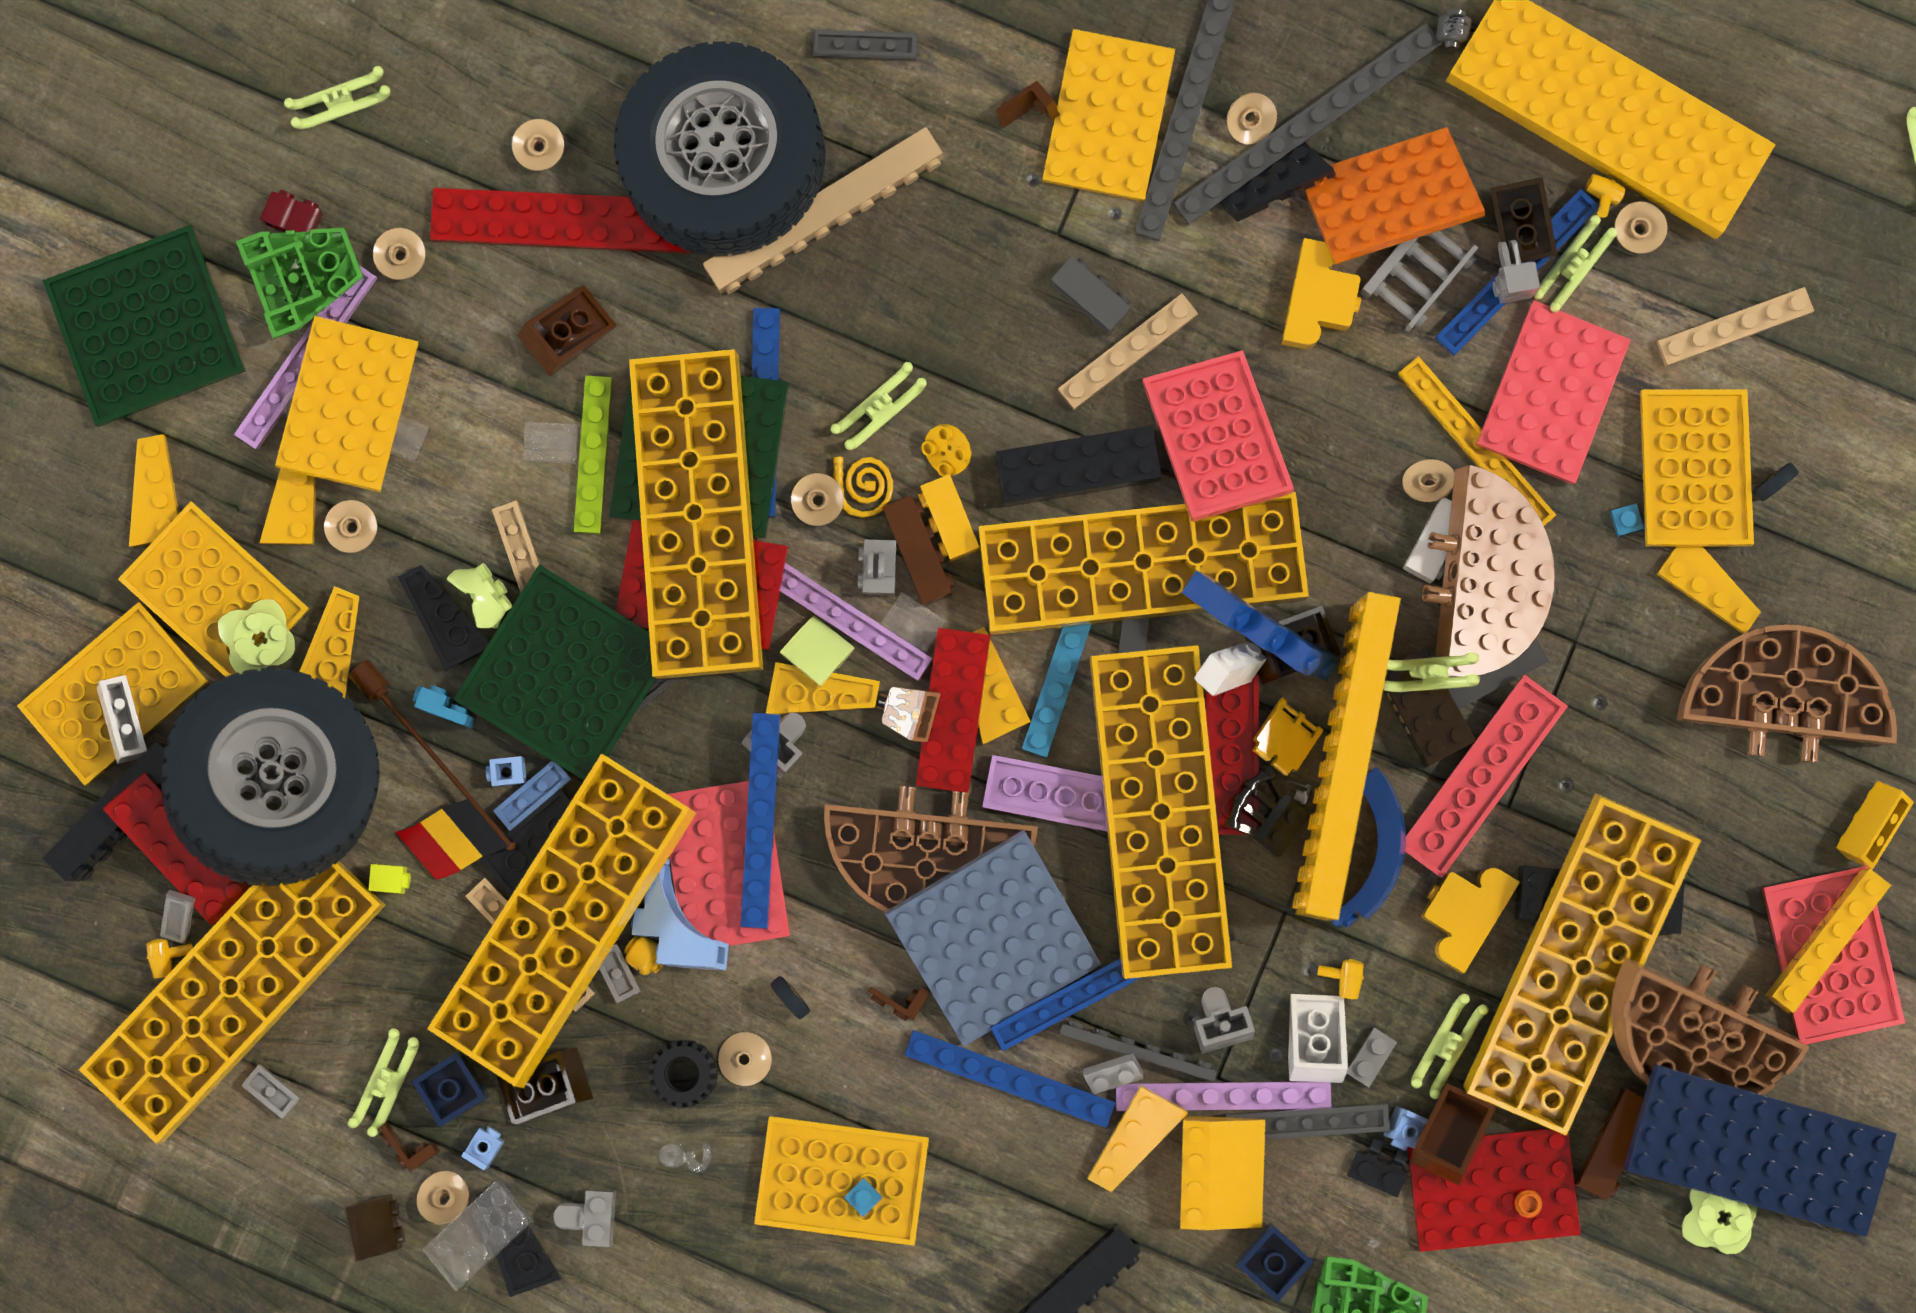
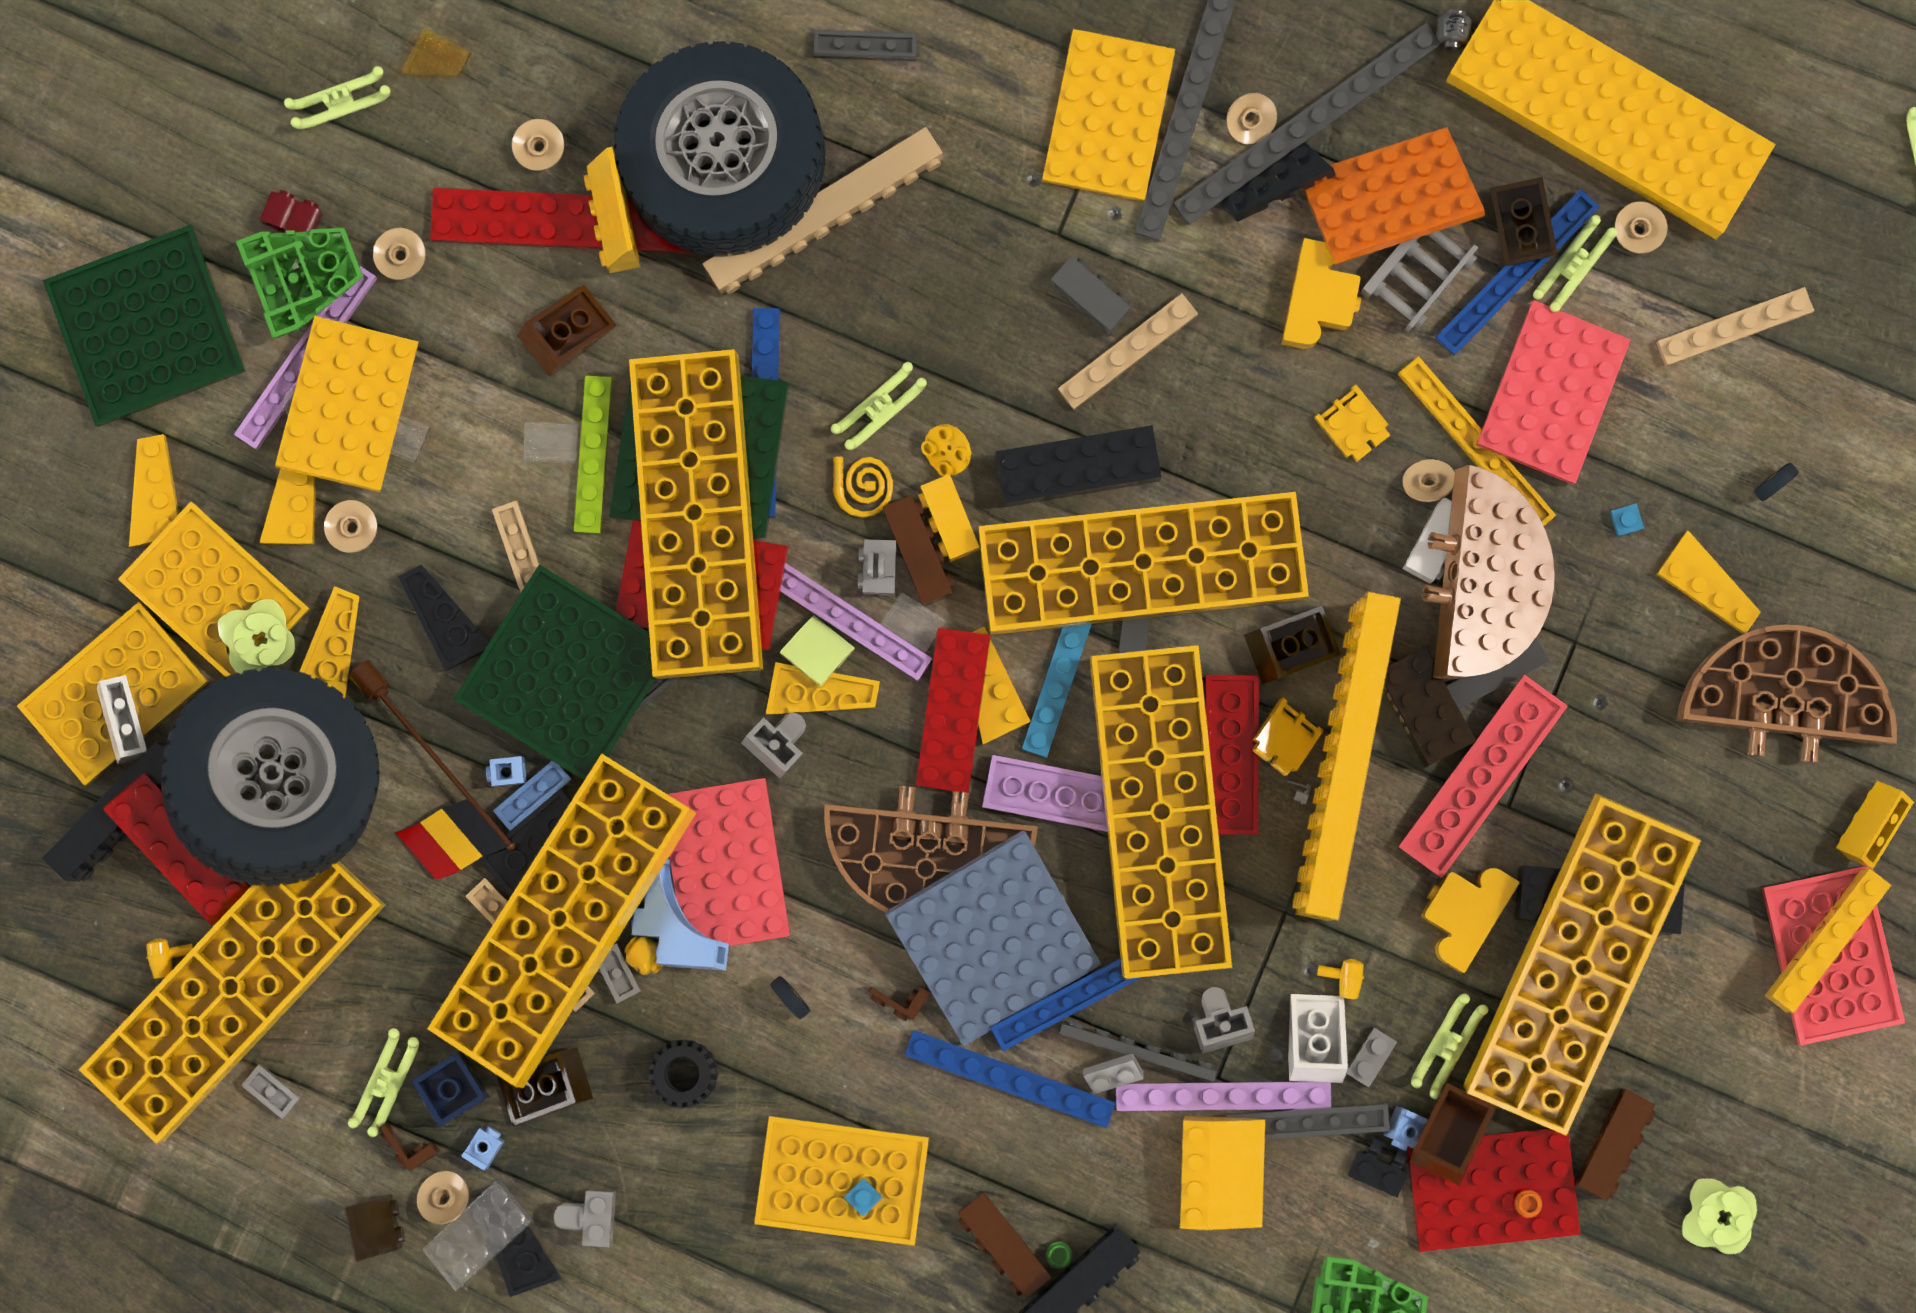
light grey tile [160,890,195,944] -> none
neon yellow brick [368,864,411,894] -> none
dark azure plate [413,685,476,729] -> none
yellowish green brick [447,563,512,629] -> none
clear leg [659,1141,711,1173] -> none
tan dish [718,1032,772,1086] -> none
blue plate [741,712,781,929] -> none
tan dish [791,473,844,526] -> none
torso [876,687,941,742] -> none
reddish brown bracket [995,81,1060,128] -> none
yellow wing [1088,1085,1188,1192] -> none
coral plate [1142,350,1294,522] -> none
blue arch [1182,570,1341,681] -> none
white brick [1194,641,1267,696] -> none
black plate [1224,765,1310,857] -> none
dark blue brick [1235,1223,1314,1302] -> none
blue arch [1331,767,1406,928] -> none
yellowish green piece [1383,652,1480,692] -> none
light grey brick [1493,240,1540,304] -> none
yellow piece [1585,174,1625,218] -> none
medium nougat brick [1611,957,1809,1095] -> none
dark blue plate [1623,1064,1897,1237] -> none
yellow plate [1640,389,1754,547] -> none
none -> clear yellow wing [401,27,472,77]
none -> yellow slope [584,147,641,273]
none -> reddish brown brick [958,1191,1052,1298]
none -> bright green plate [1046,1241,1073,1269]
none -> yellow plate [1314,385,1390,462]

